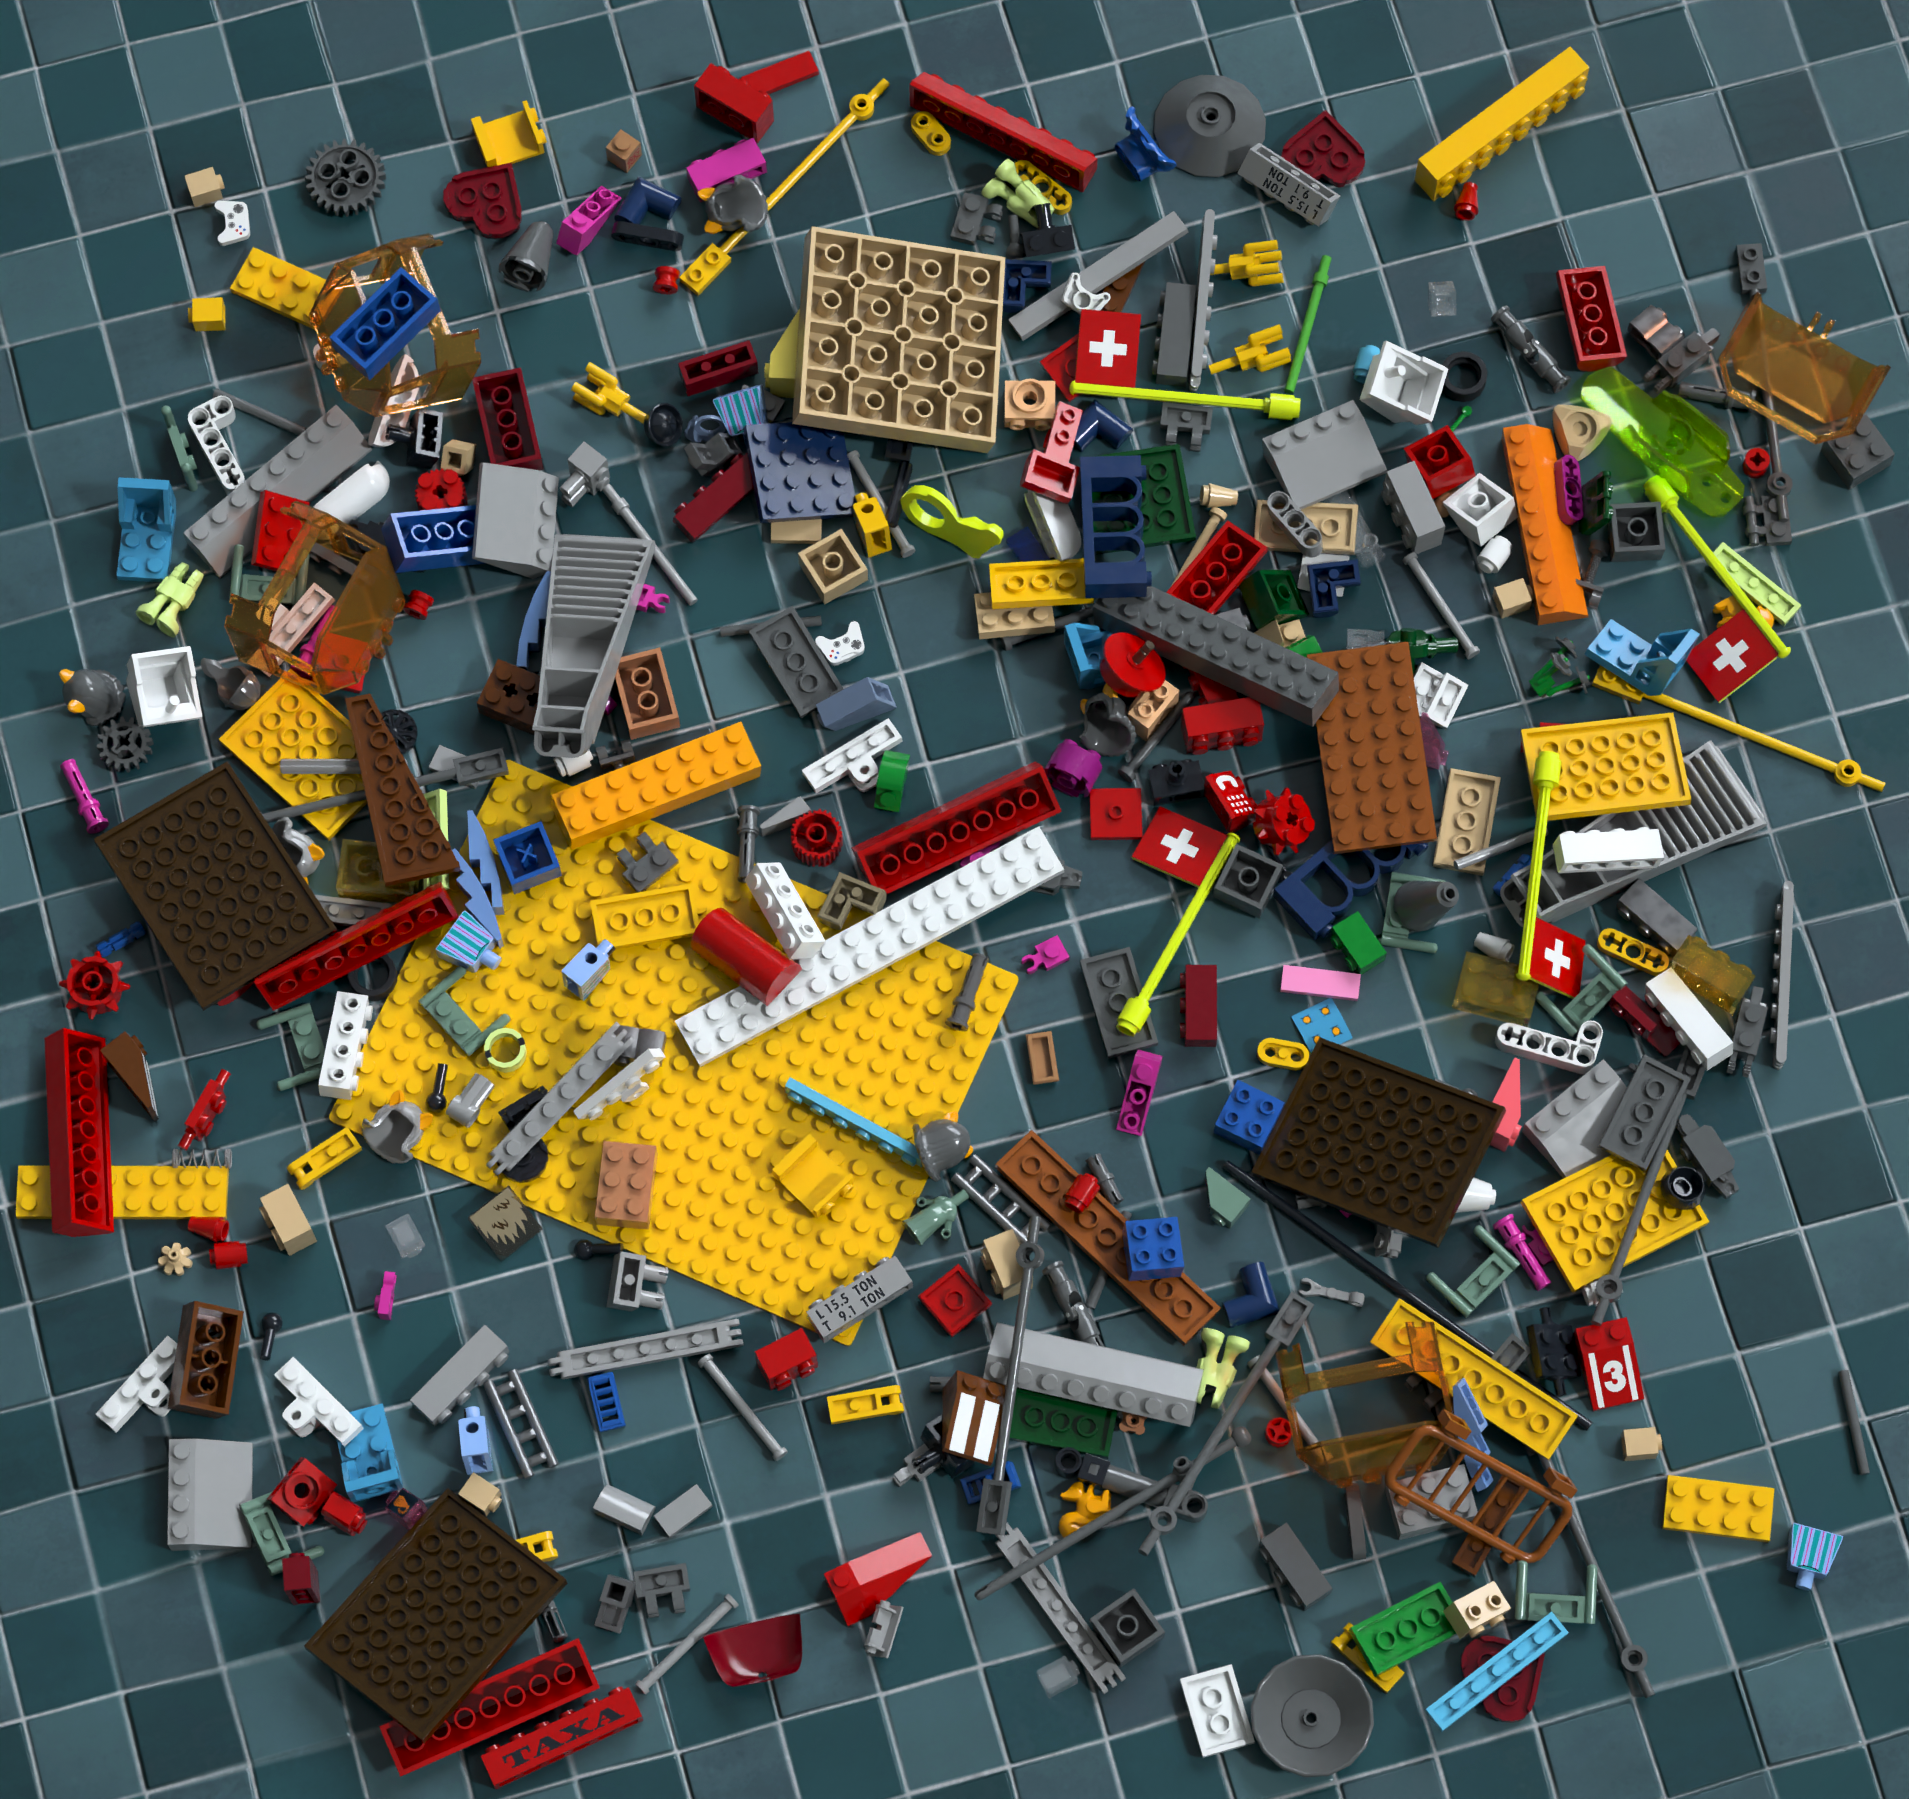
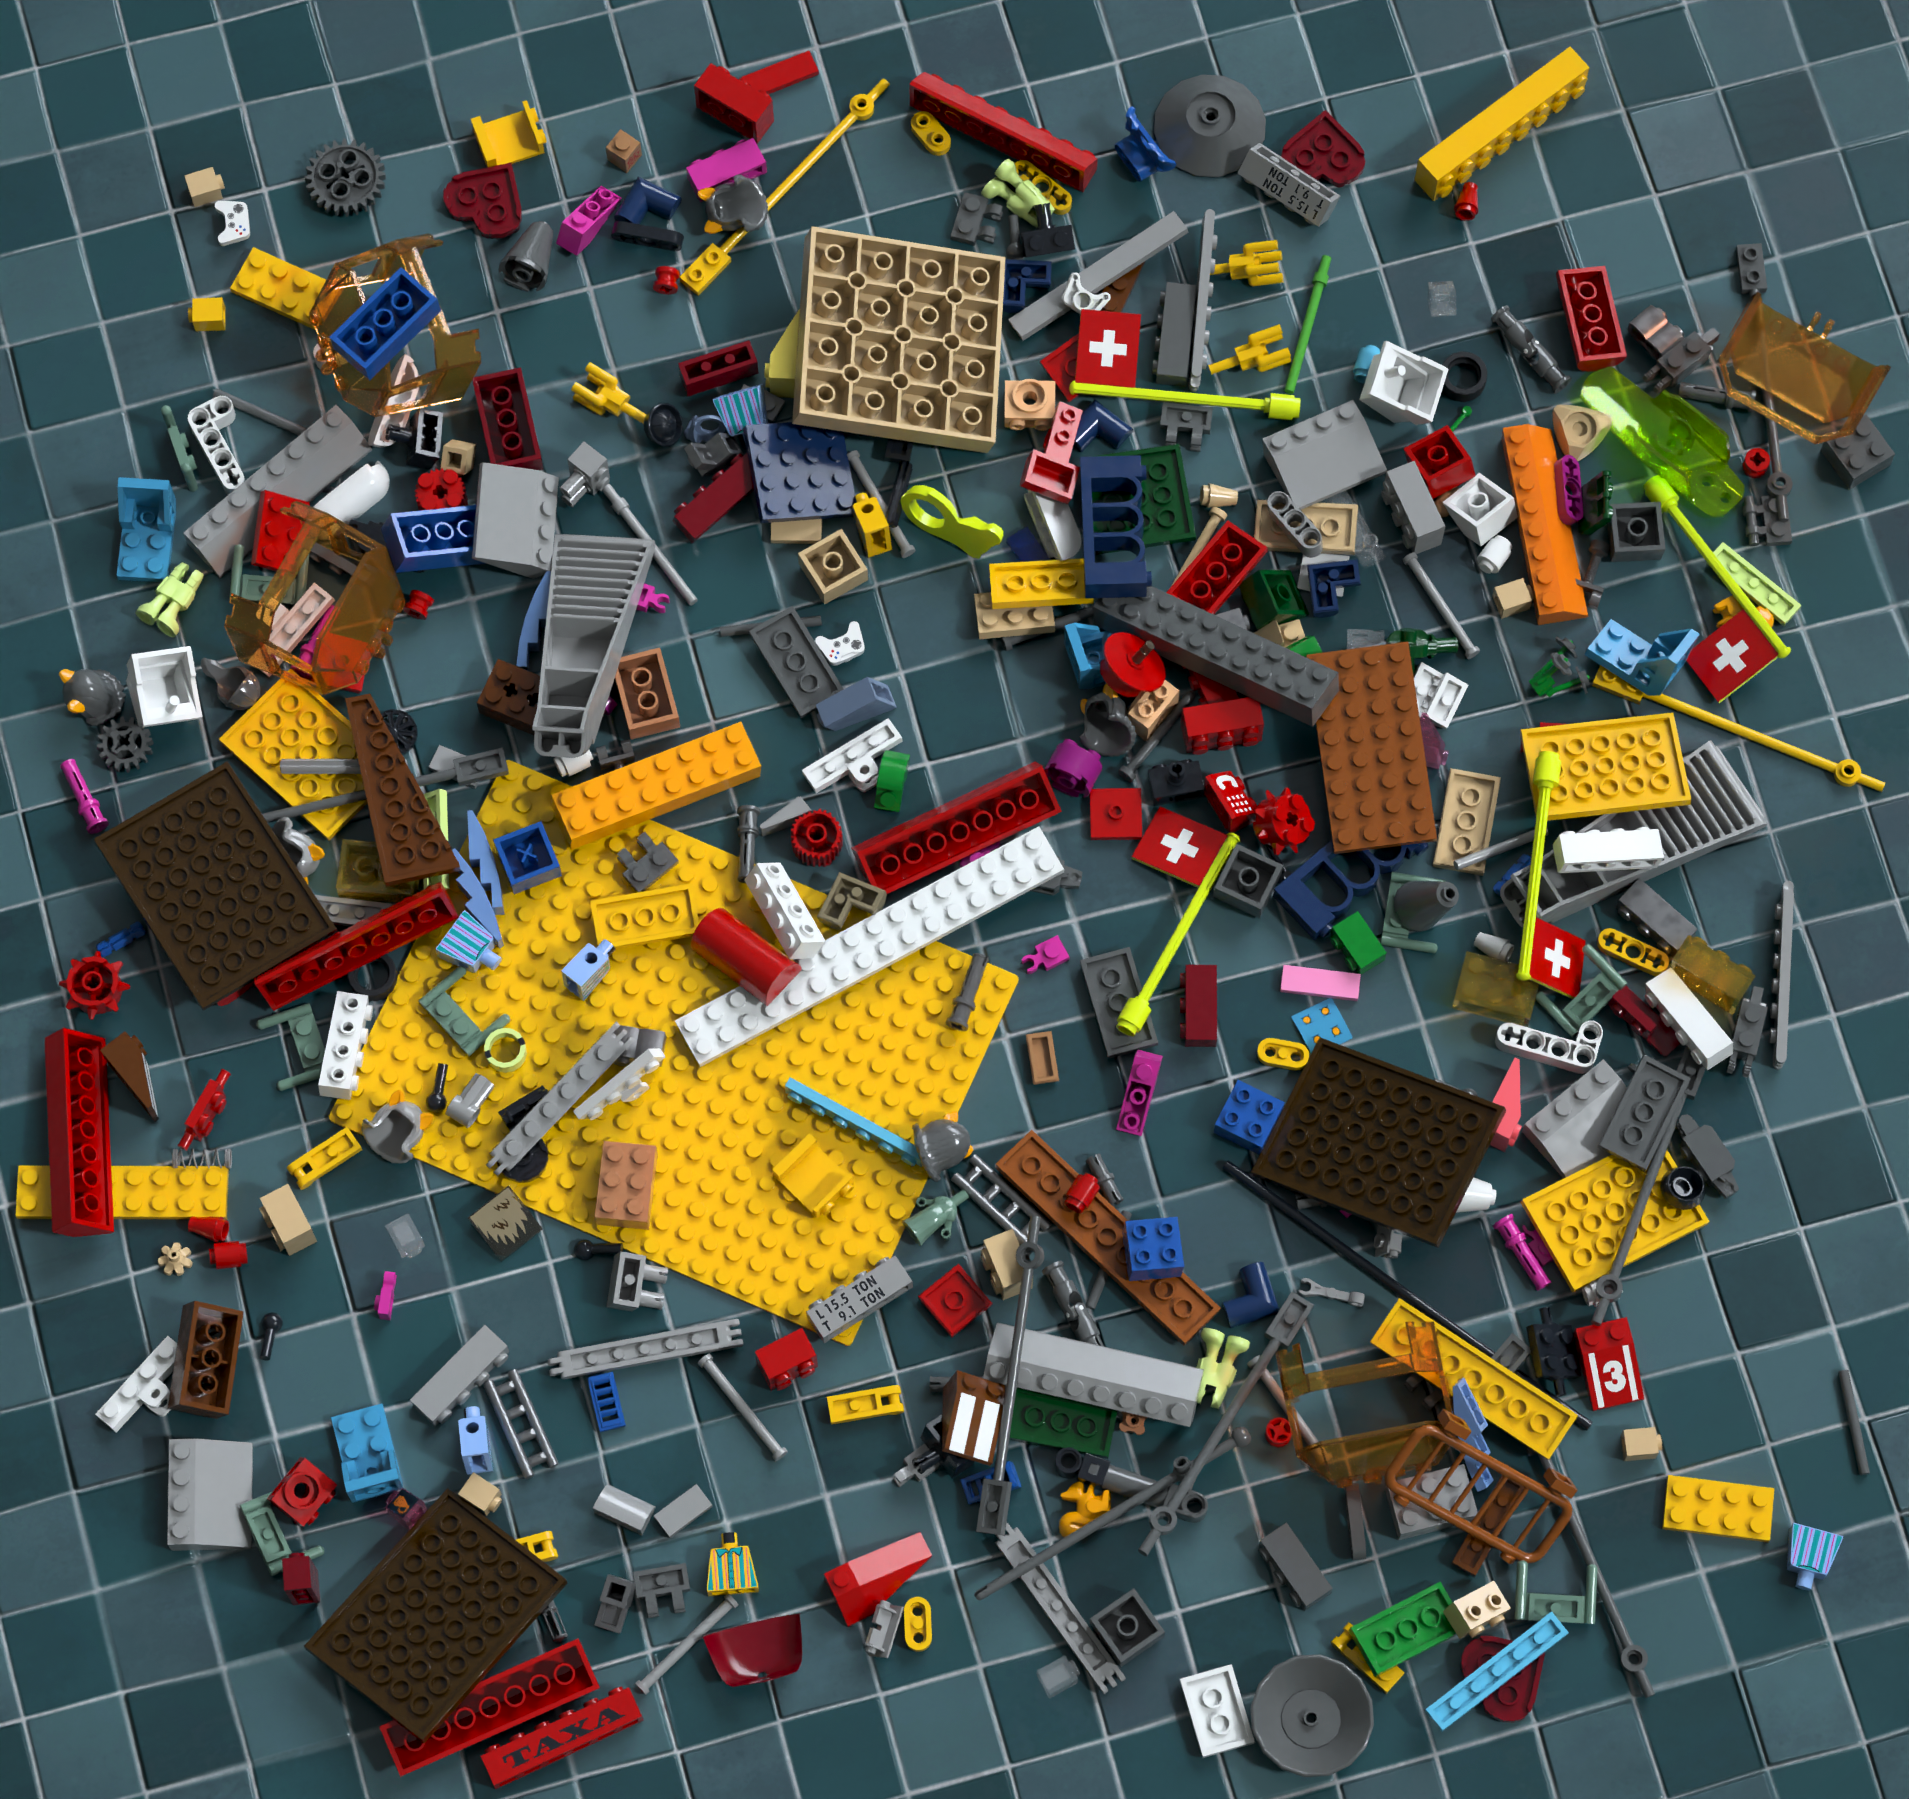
white plate [274,1357,364,1447] -> none
red brick [321,1491,367,1537] -> none
sand green slope [1205,1167,1250,1229] -> none
sand green plate [1426,1225,1521,1318] -> none
none -> torso [707,1532,759,1597]
none -> yellow plate [904,1597,932,1652]

